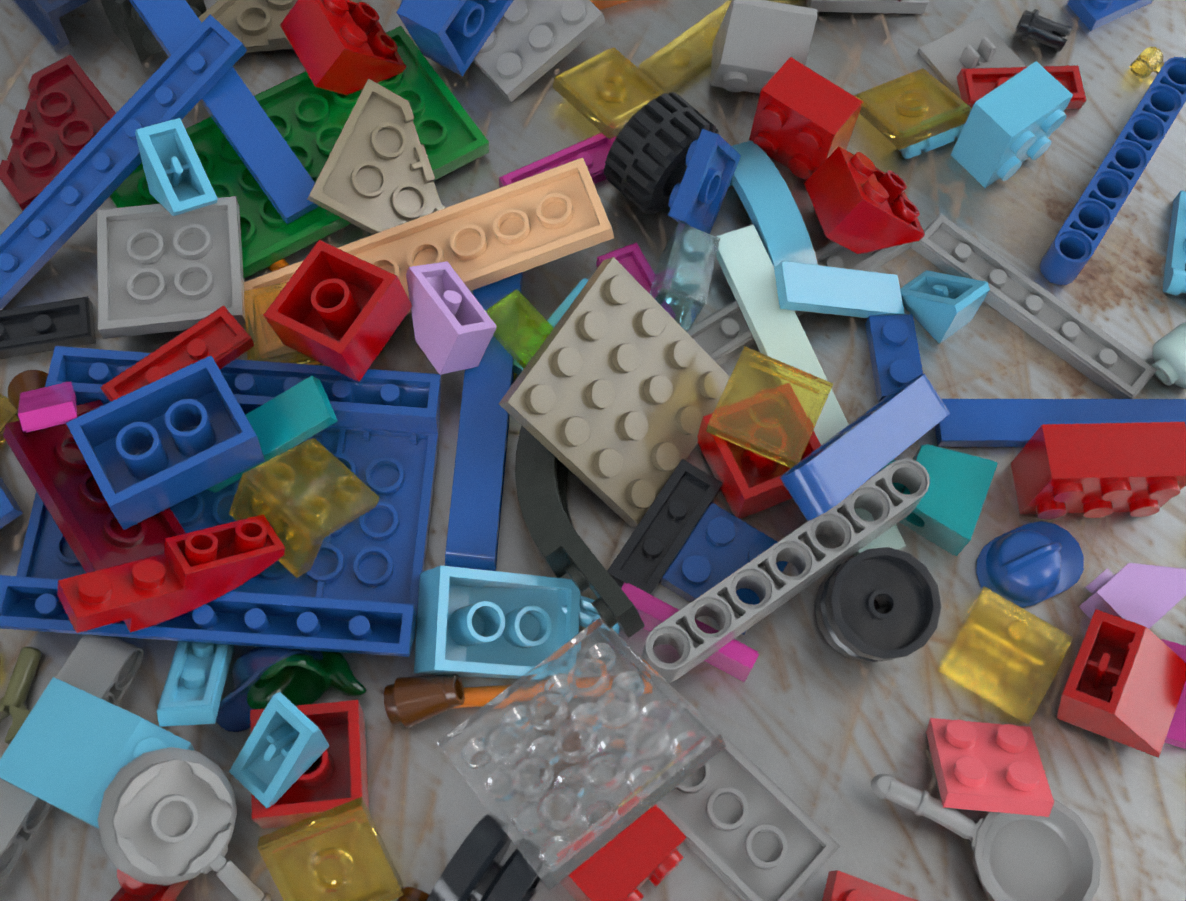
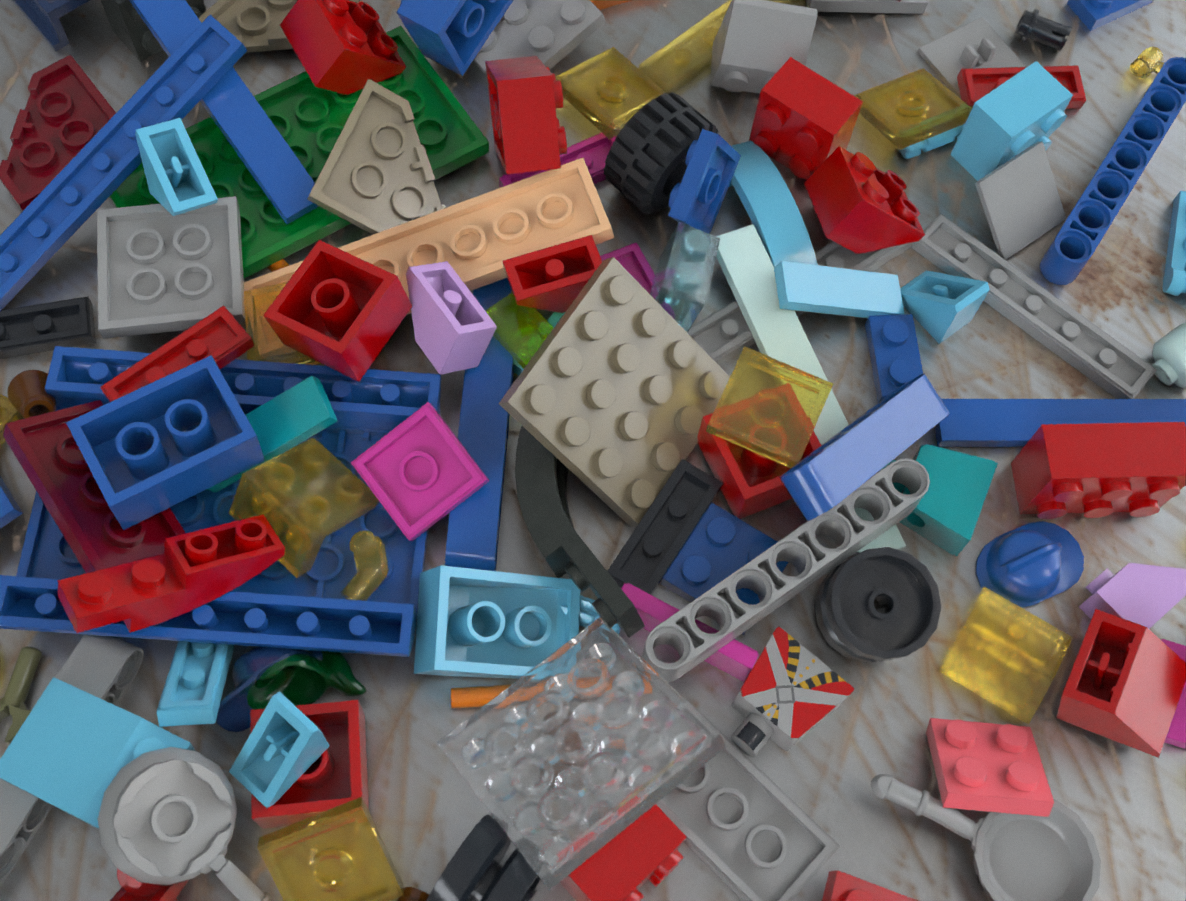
dark pink tile [18,381,77,432] -> none
reddish brown cone [384,674,465,728] -> none
none -> clear yellow arm [340,530,389,601]
none -> dark pink tile [351,402,490,541]
none -> red brick [485,56,567,174]
none -> red slope [503,235,602,313]
none -> torso [731,626,855,757]
none -> light grey piece [975,141,1066,260]

